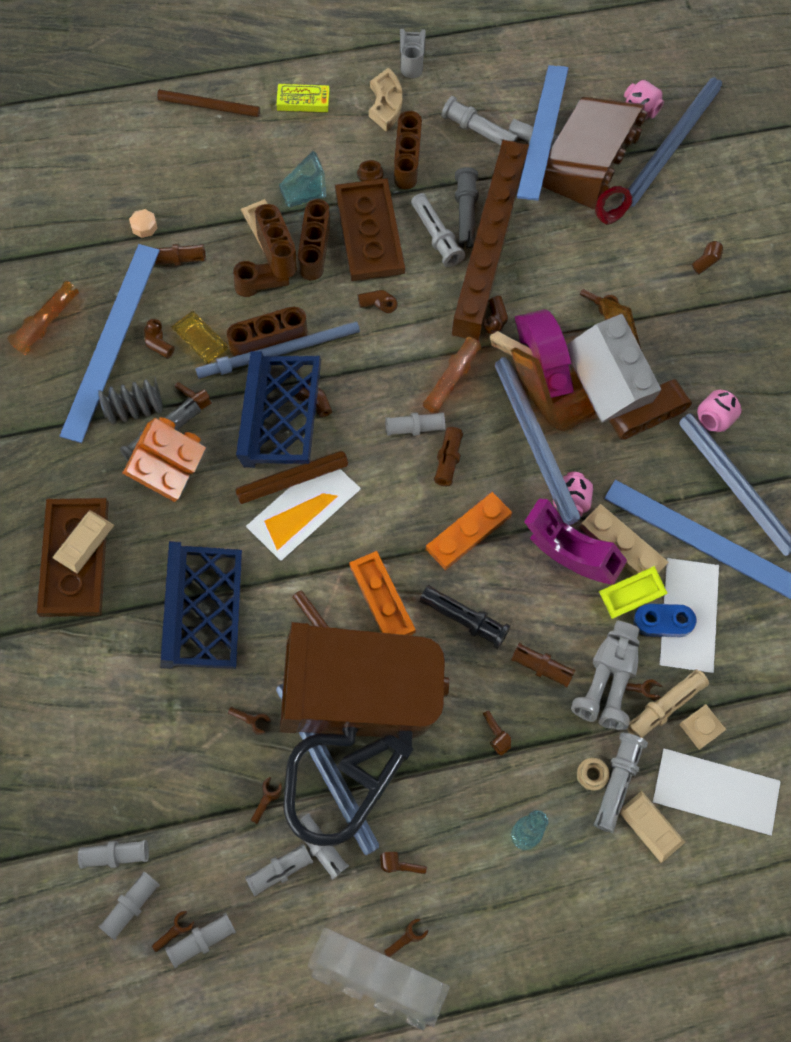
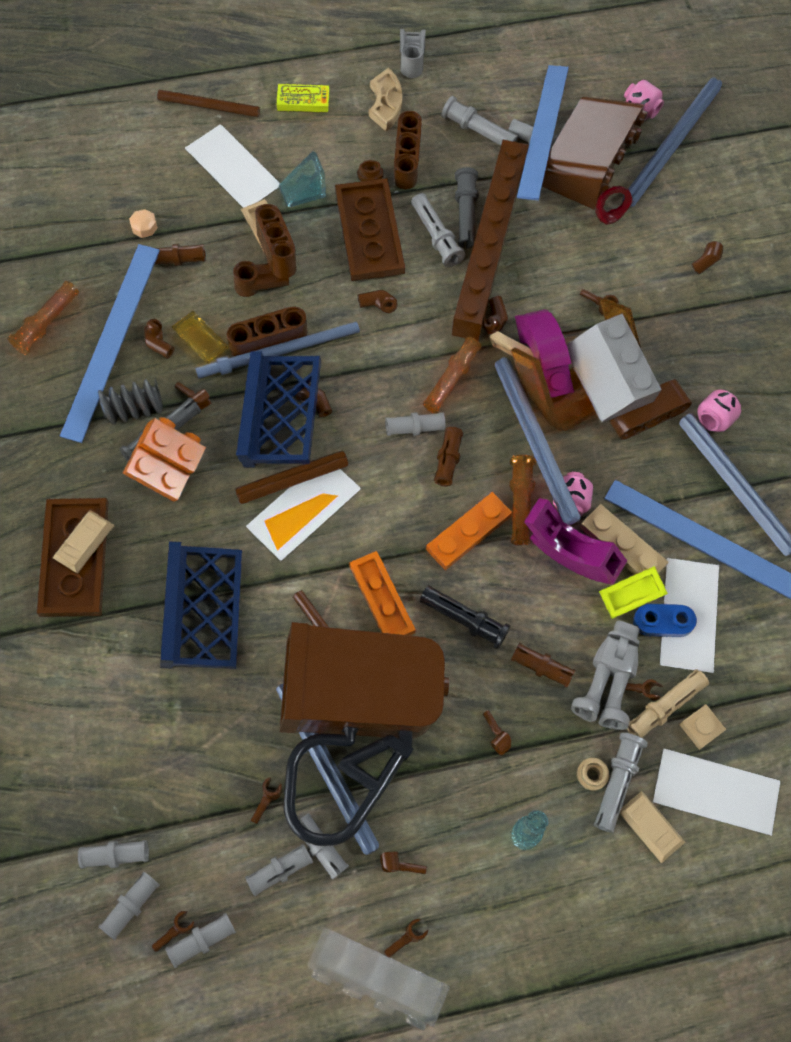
reddish brown hand [228,707,271,735] -> none
reddish brown beam [298,199,330,281] -> none
none -> white sticker [185,124,281,208]
none -> clear orange pin [509,455,536,546]

